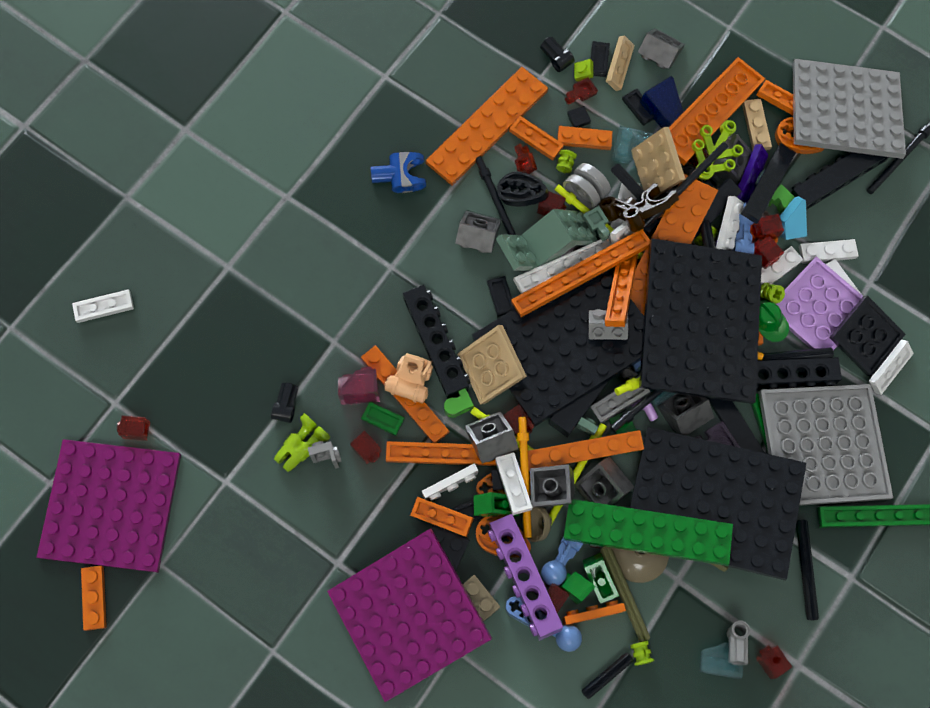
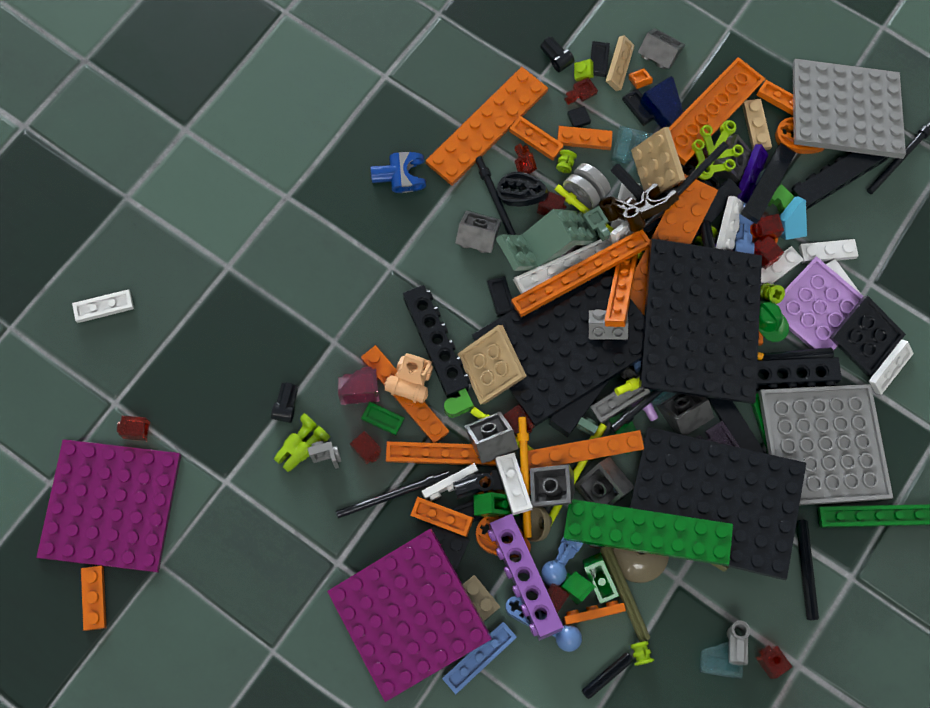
none -> black bar [336,471,450,519]
none -> medium blue plate [442,622,517,695]
none -> black piece [453,472,494,499]
none -> orange tile [629,68,653,89]

